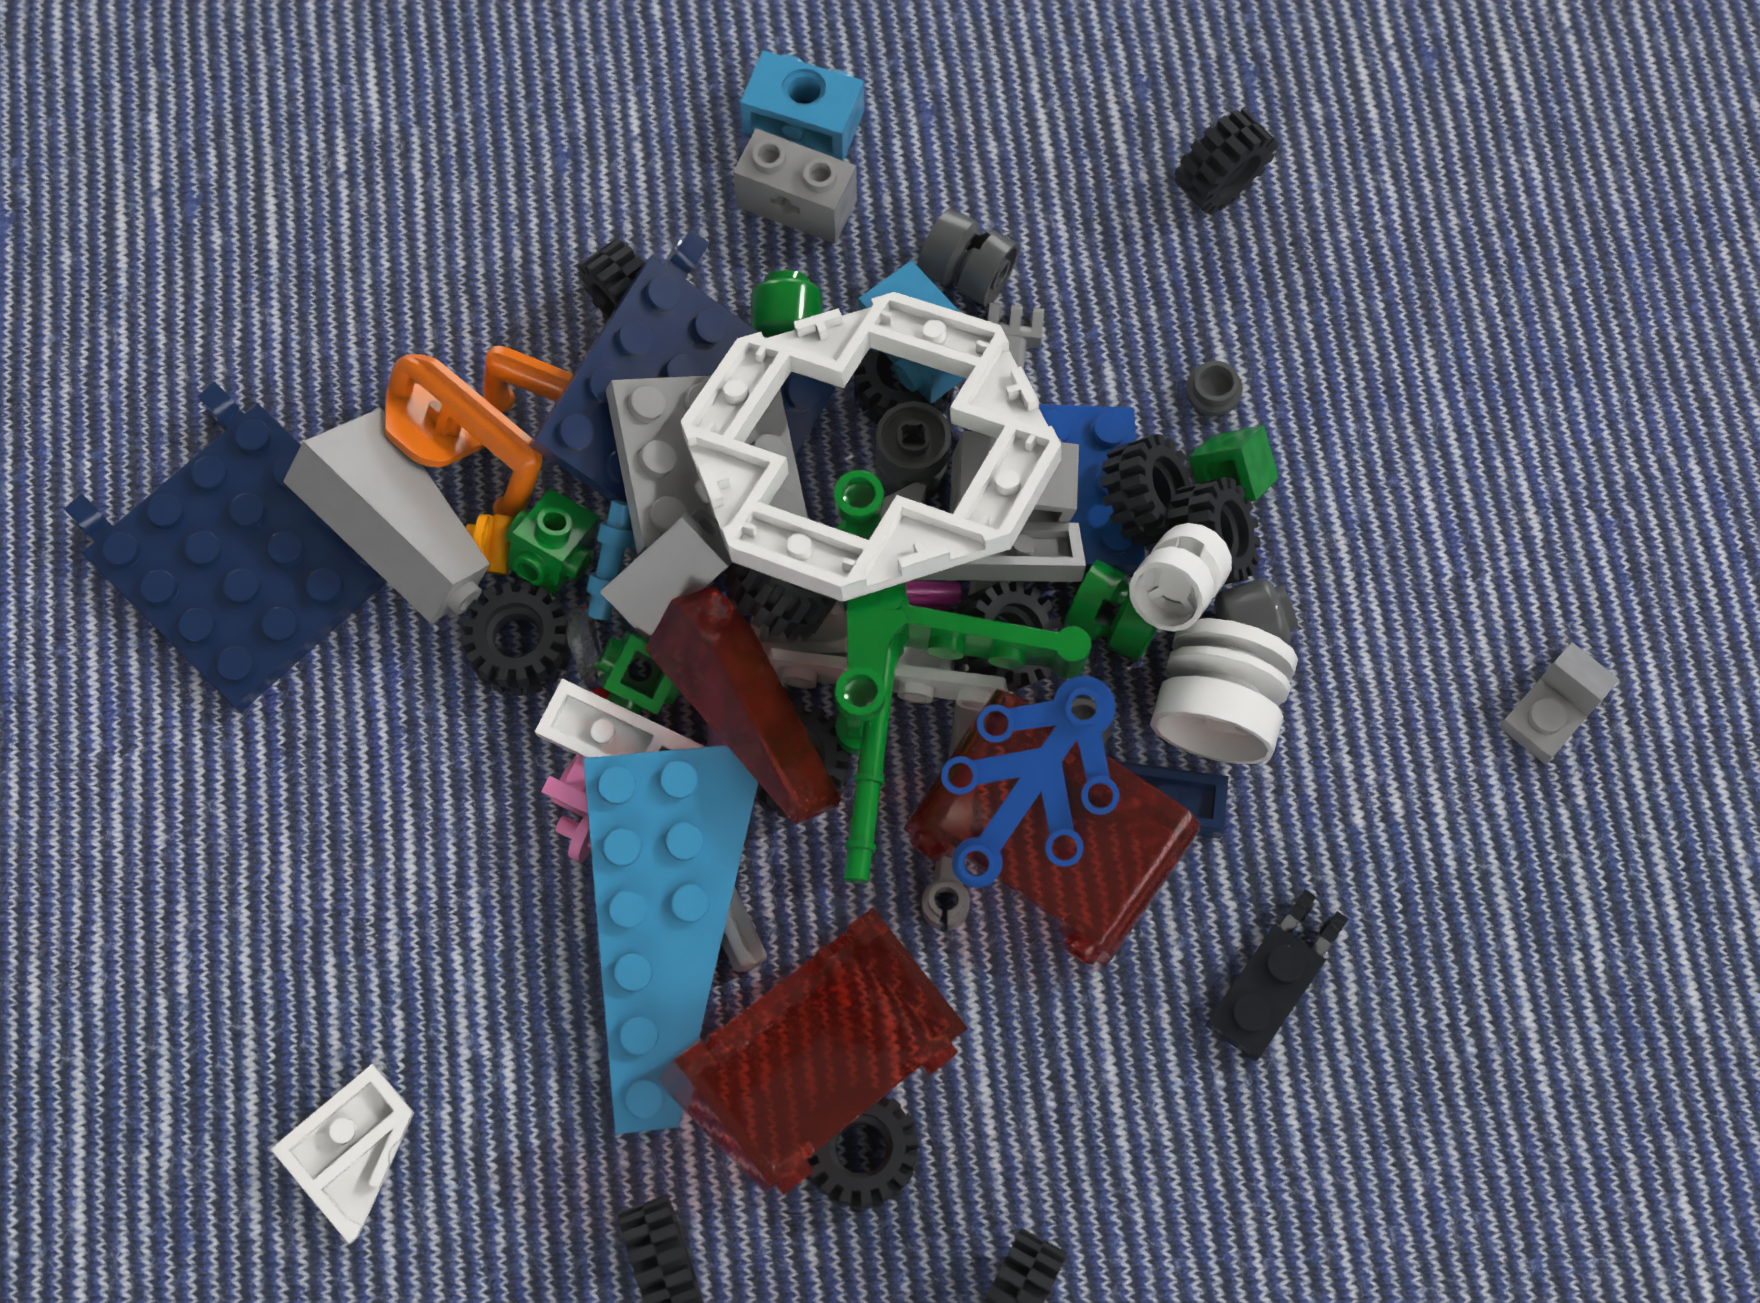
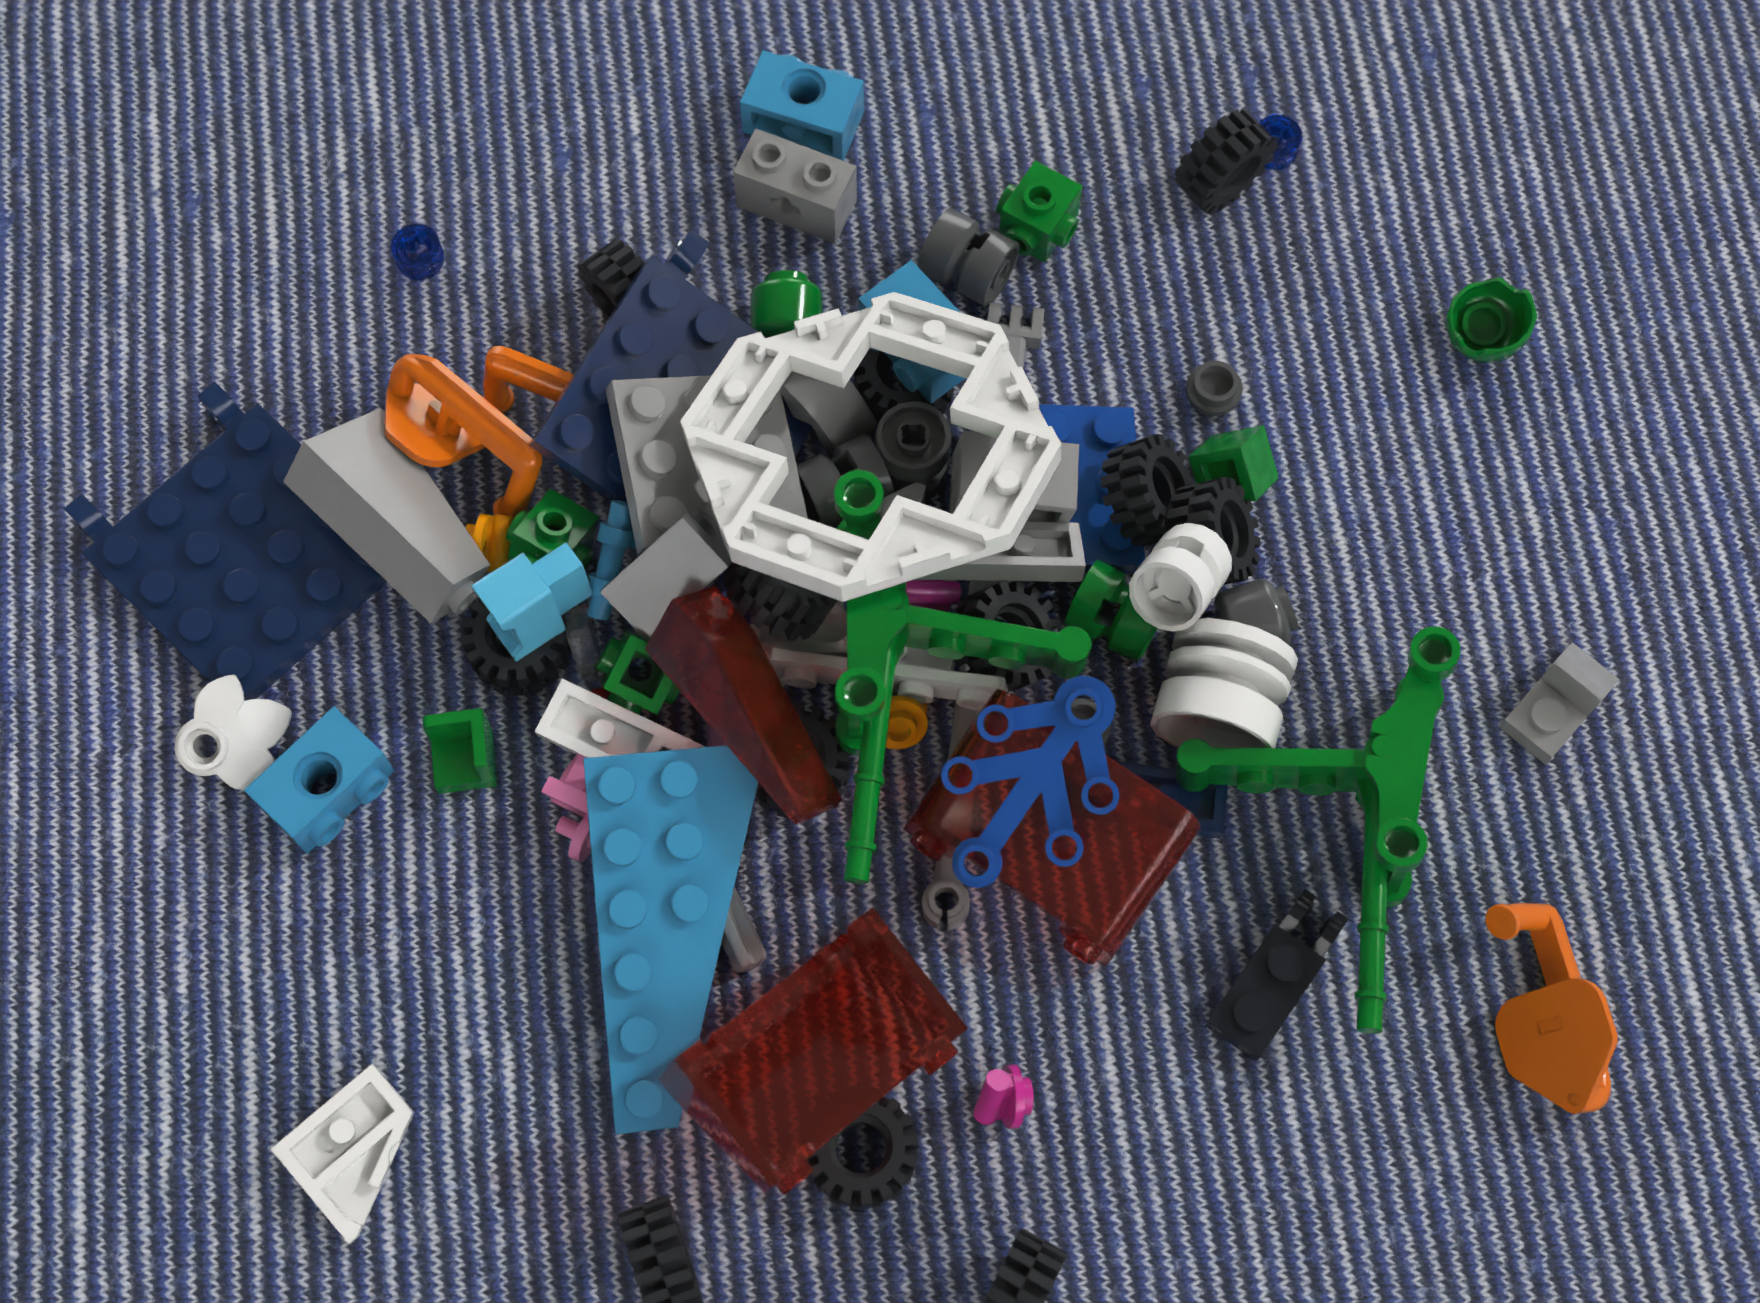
none -> white plate [175,674,292,790]
none -> dark azure brick [244,706,395,854]
none -> clear blue bush [391,224,445,280]
none -> green panel [422,708,498,794]
none -> medium azure piece [471,542,592,662]
none -> light grey slope [779,371,877,459]
none -> dark grey wheel [797,434,895,528]
none -> light orange plate [886,695,928,750]
none -> dark pink plate [973,1065,1034,1129]
none -> green brick [996,160,1083,263]
none -> green piece [1175,626,1461,1034]
none -> clear blue bush [1258,114,1303,170]
none -> green hair [1445,277,1538,363]
none -> orange piece [1485,903,1618,1114]

